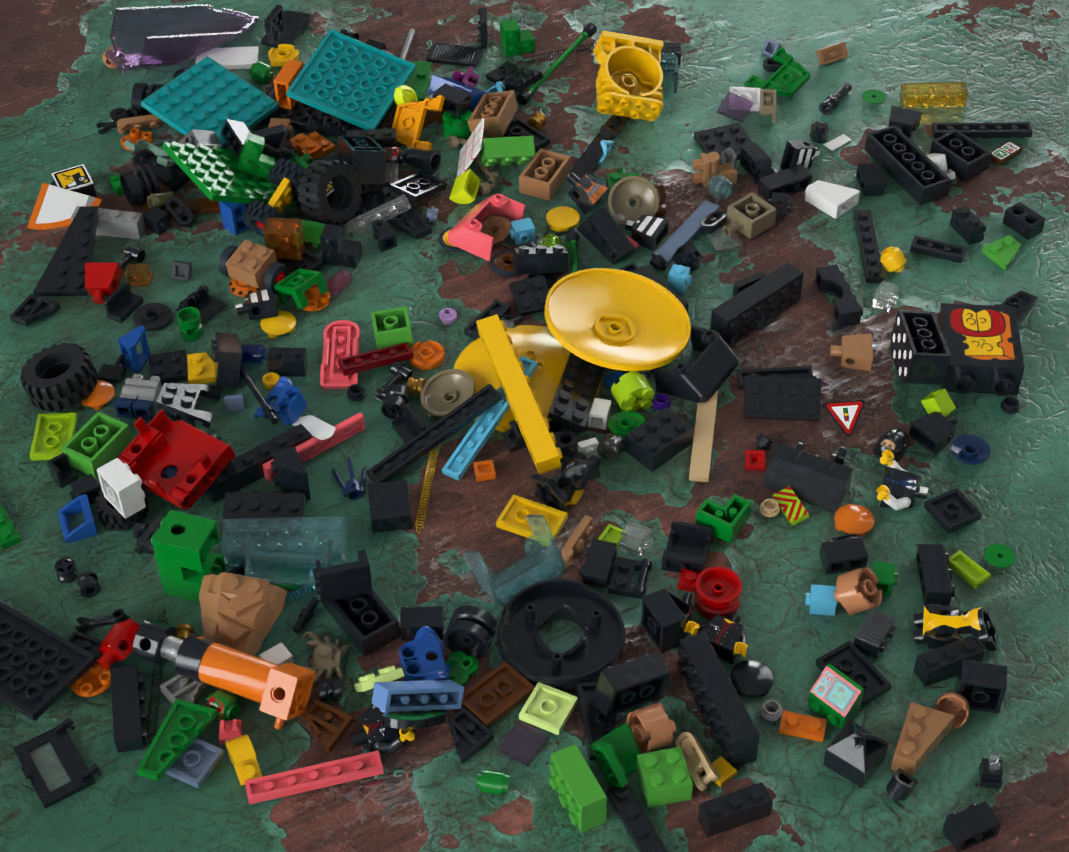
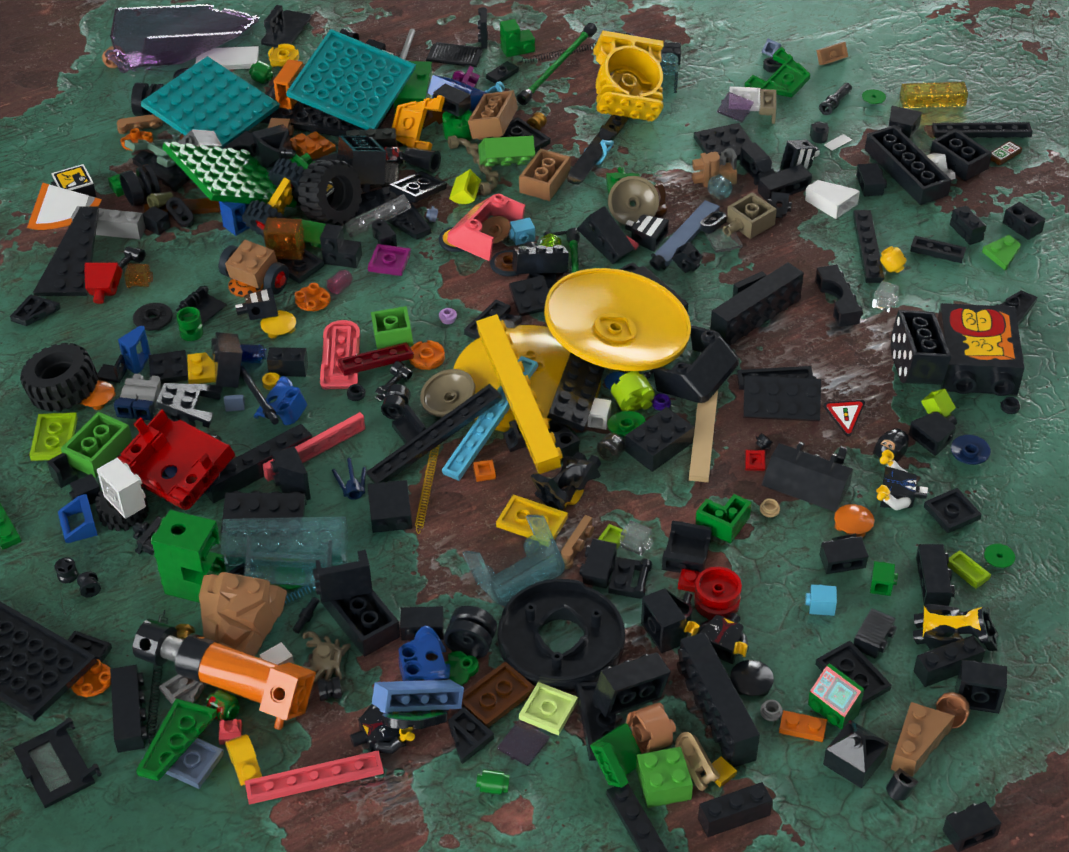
black brick [75,609,131,633] -> none
black brick [96,108,138,134] -> none
red torso [98,619,140,669] -> none
black panel [104,282,144,324] -> none
black piece [110,108,126,122] -> none
black tile [172,260,192,281] -> none
black brick [221,119,250,159] -> none
green brick [237,132,275,180] -> none
green panel [274,268,328,309] -> none
white sticker [292,415,336,440] -> none
reddish brown wing [304,699,353,753] -> none
yellowish green plate [354,666,405,692] -> none
neon yellow hat [394,85,418,106] -> none
pearl gold wheel [407,377,425,397] -> none
white piece [457,118,485,177] -> none
black plate [501,68,543,92] -> none
yellow tile [546,206,580,232] -> none
bright green brick [549,744,607,833] -> none
torso [566,172,609,214] -> none
white plate [577,437,599,459] -> none
medium azure brick [668,264,692,295] -> none
tile [772,486,809,526] -> none
medium nougat torso [830,334,873,371] -> none
nougat brick [834,567,882,616] -> none
black piece [979,752,1003,789] -> none
none -> magenta plate [368,244,411,276]

